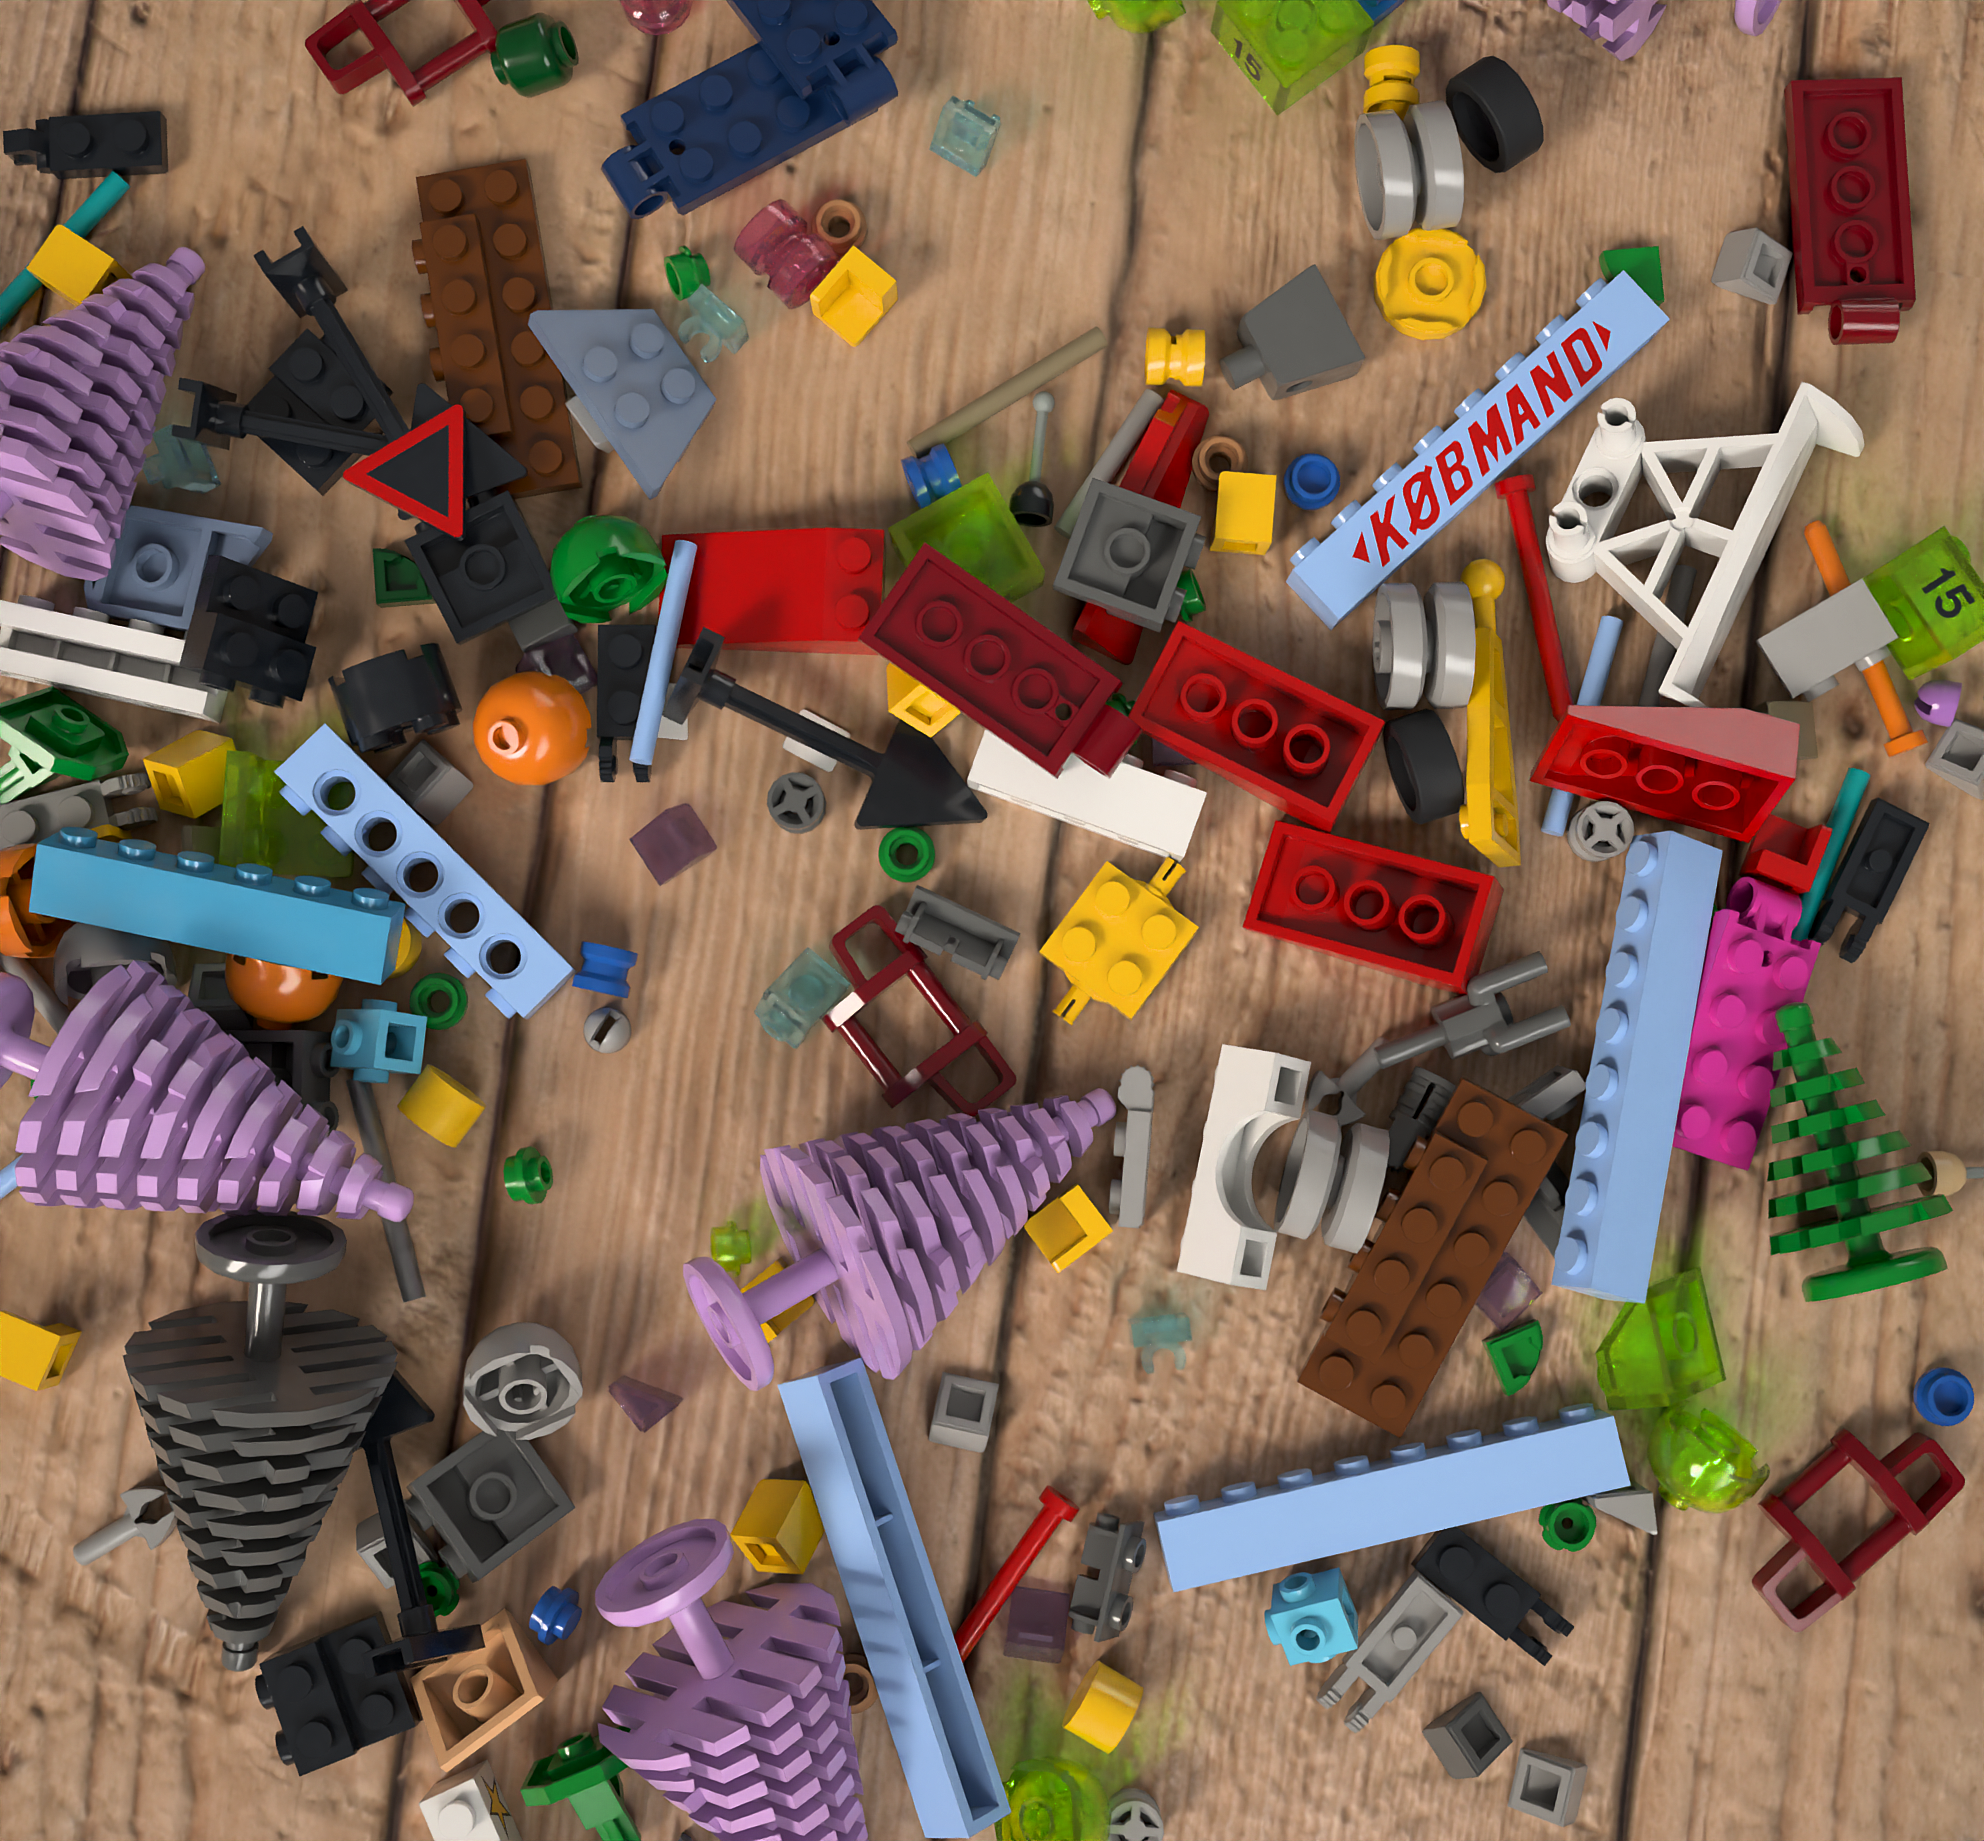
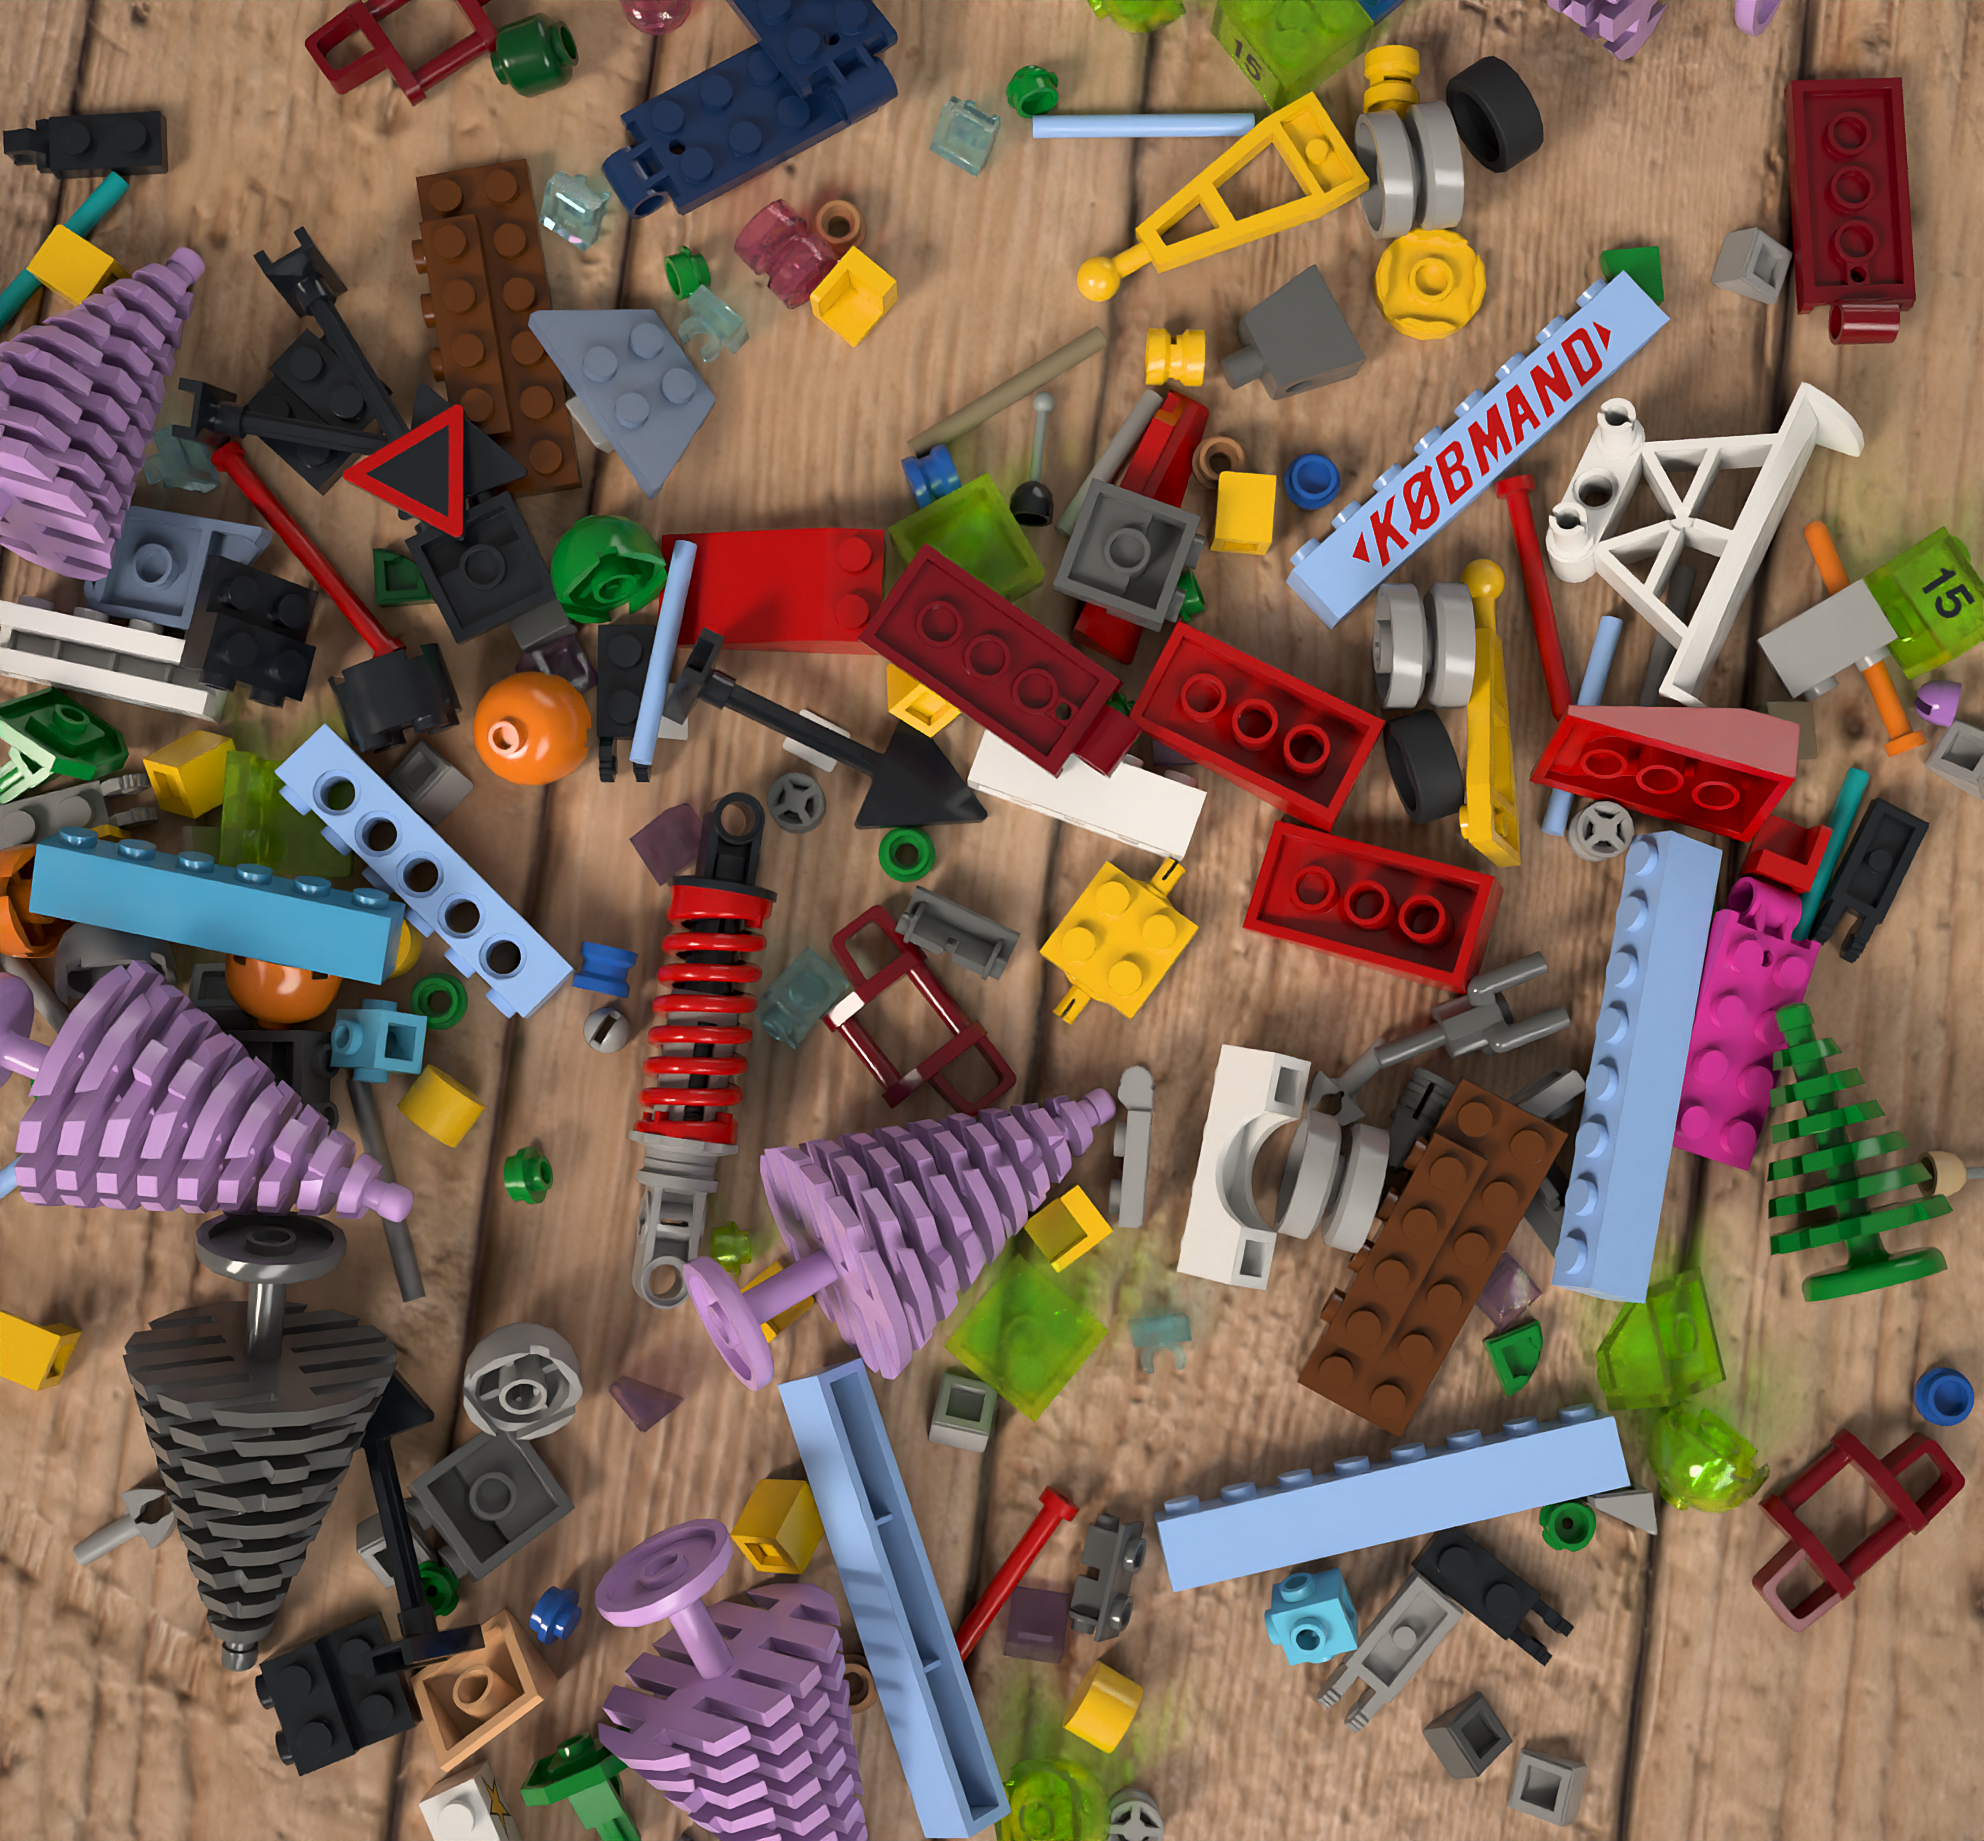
none -> red bar [210,441,407,658]
none -> clear light blue tile [539,170,611,252]
none -> piece [628,792,778,1309]
none -> clear neon green brick [943,1251,1109,1423]
none -> green plate [1006,65,1058,118]
none -> light blue bar [1032,113,1255,138]
none -> yellow plate [1076,91,1370,302]

